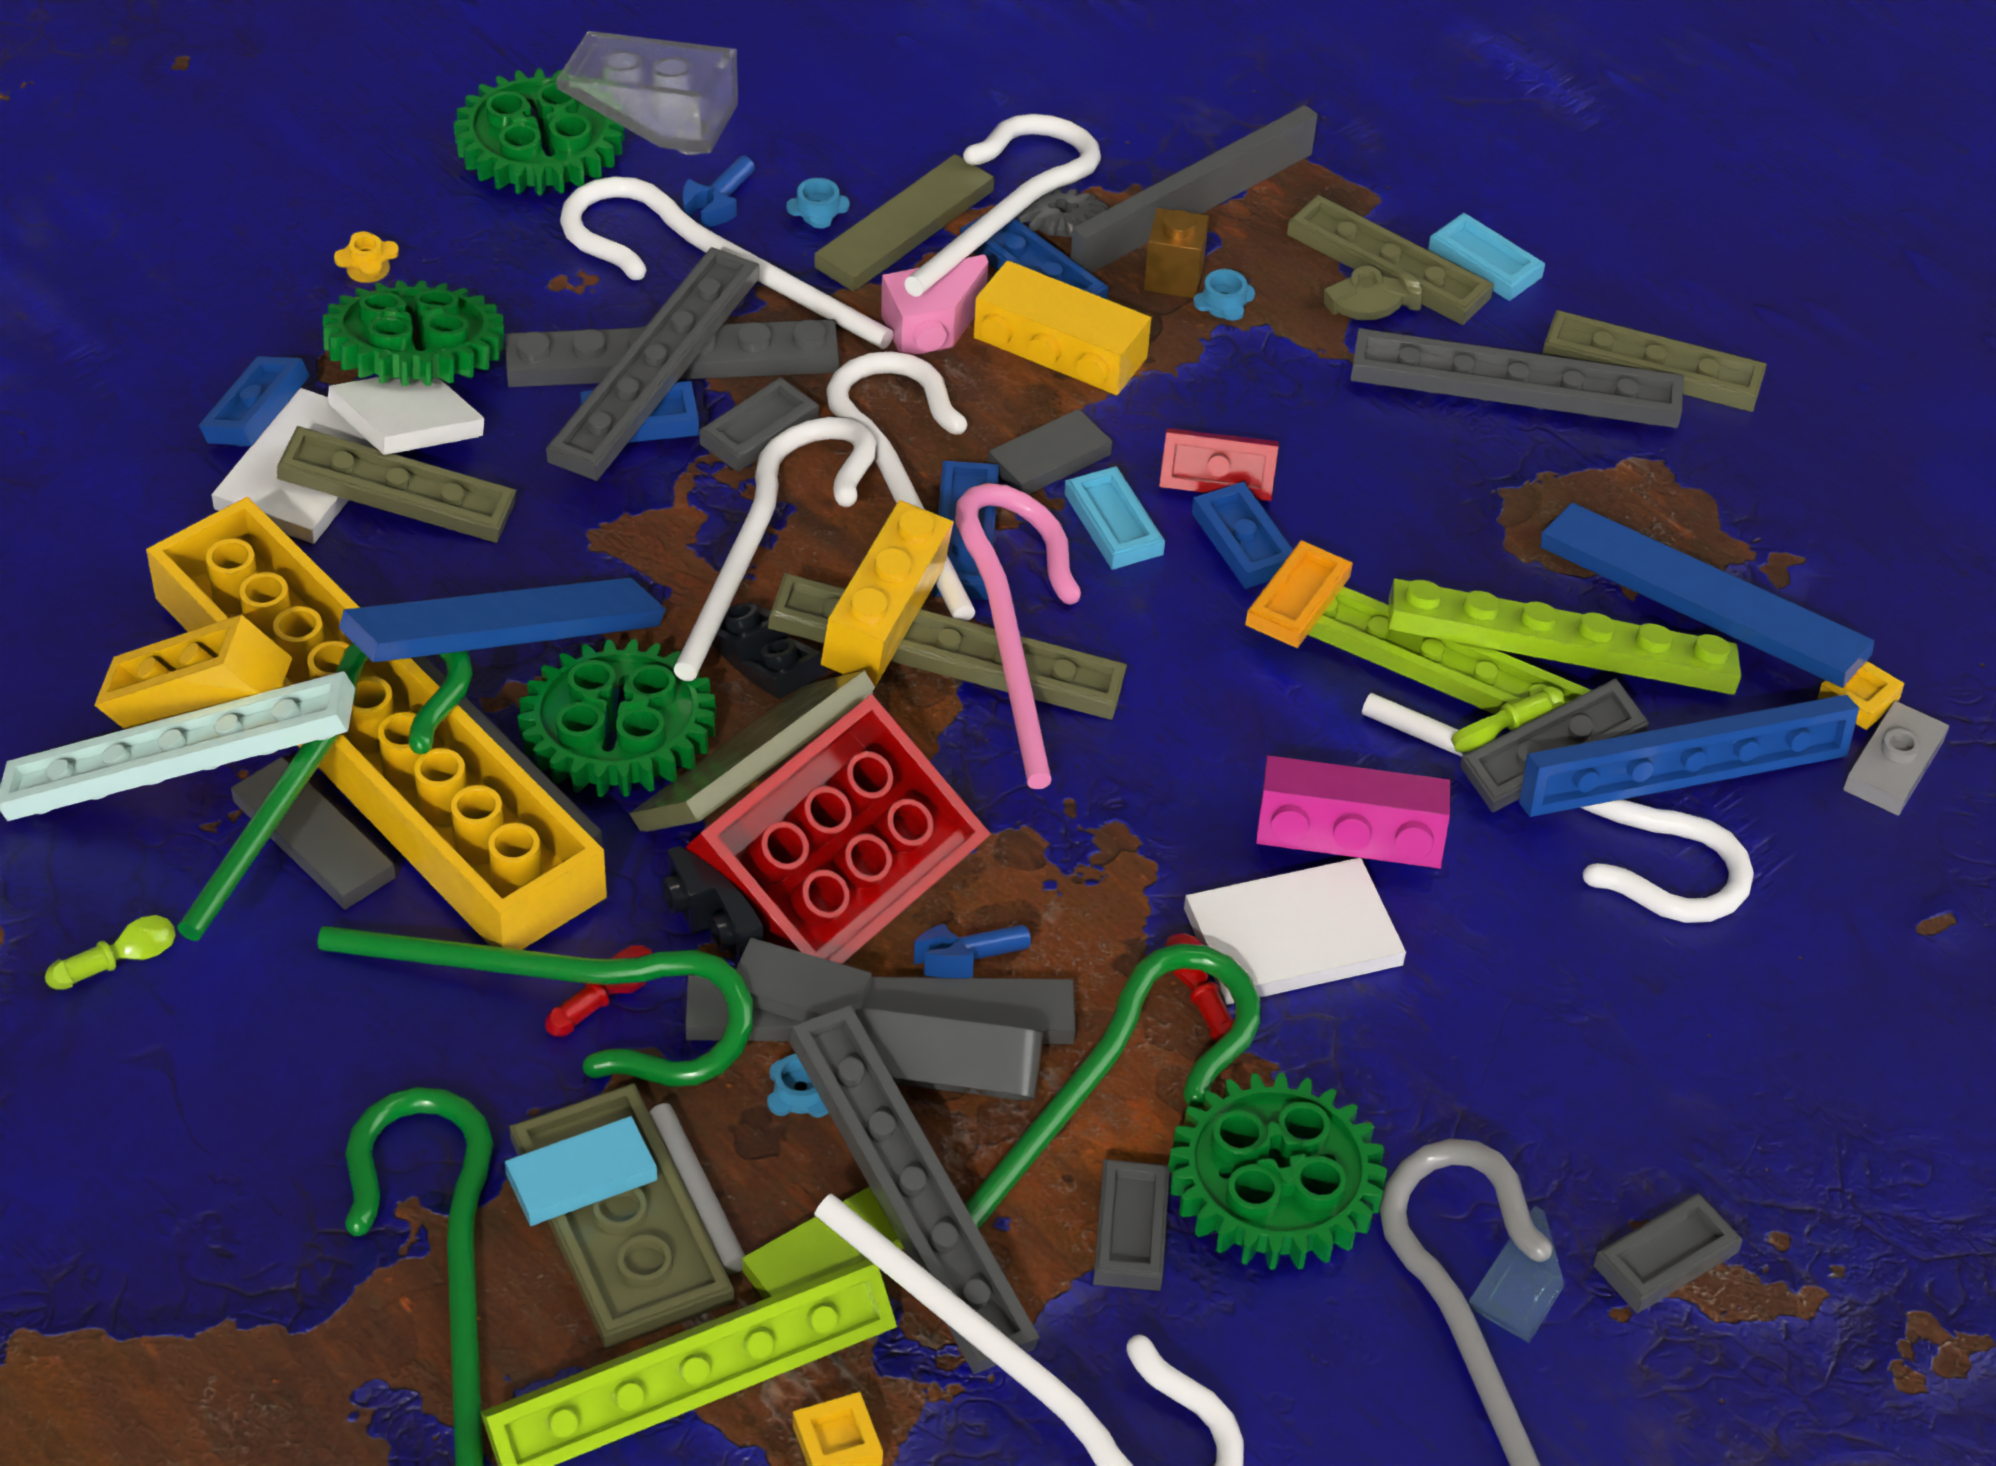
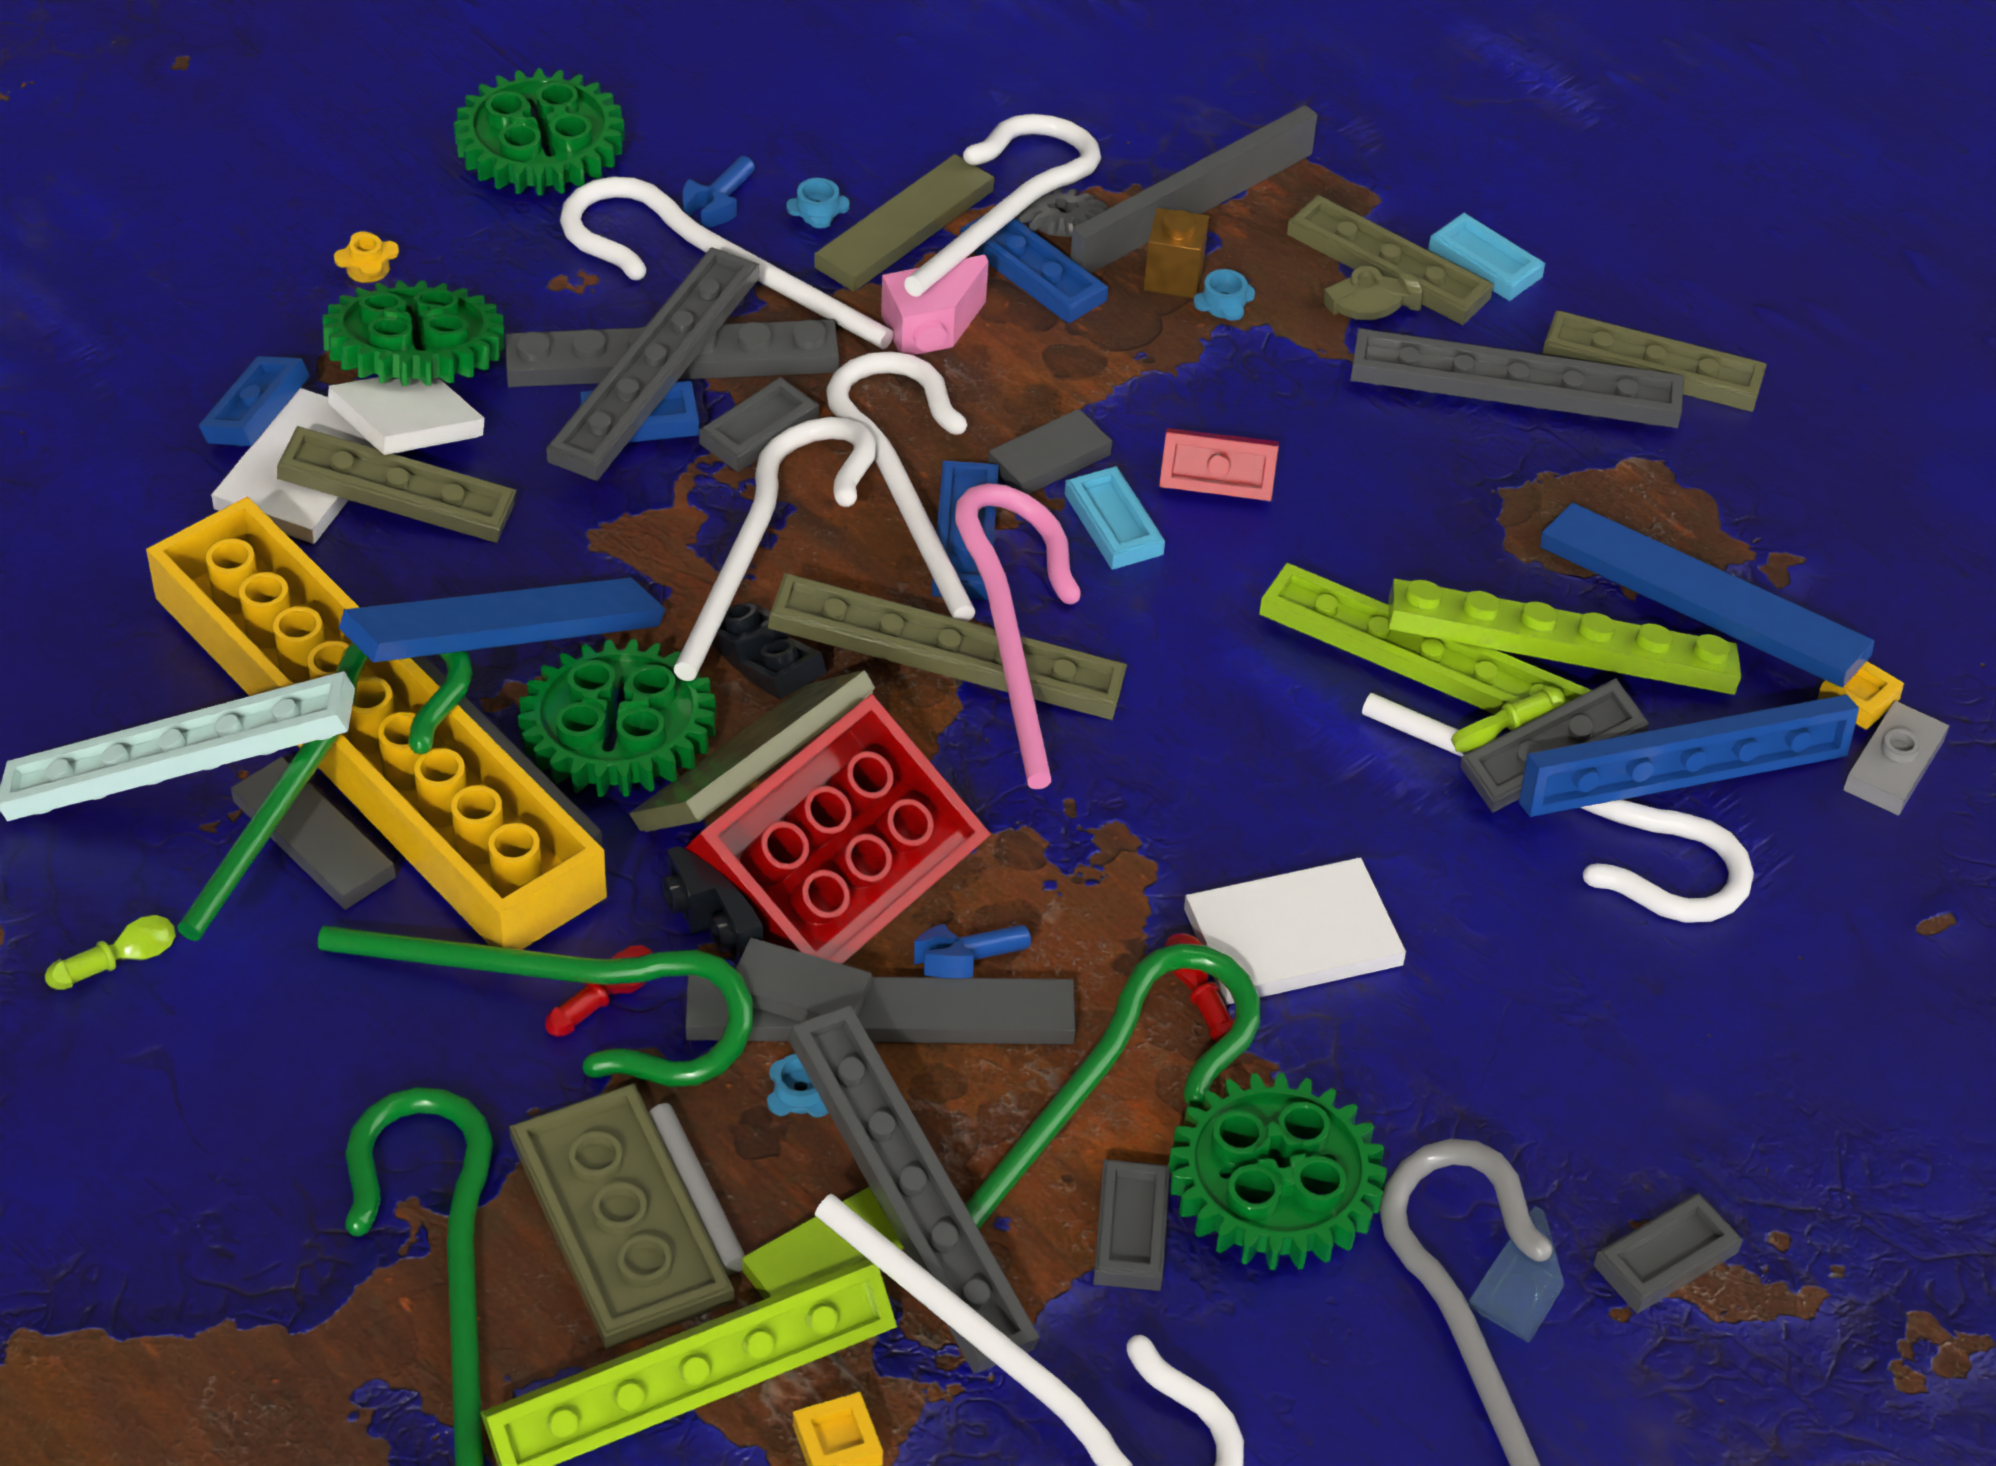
yellow brick [94,614,292,730] -> none
medium azure tile [505,1116,657,1226] -> none
clear slope [556,31,738,155] -> none
yellow brick [820,499,954,687] -> none
dark grey beam [855,1009,1043,1101] -> none
yellow brick [974,260,1151,396] -> none
blue plate [1192,482,1293,589] -> none
light orange tile [1245,540,1353,649] -> none
dark pink brick [1256,755,1450,869] -> none

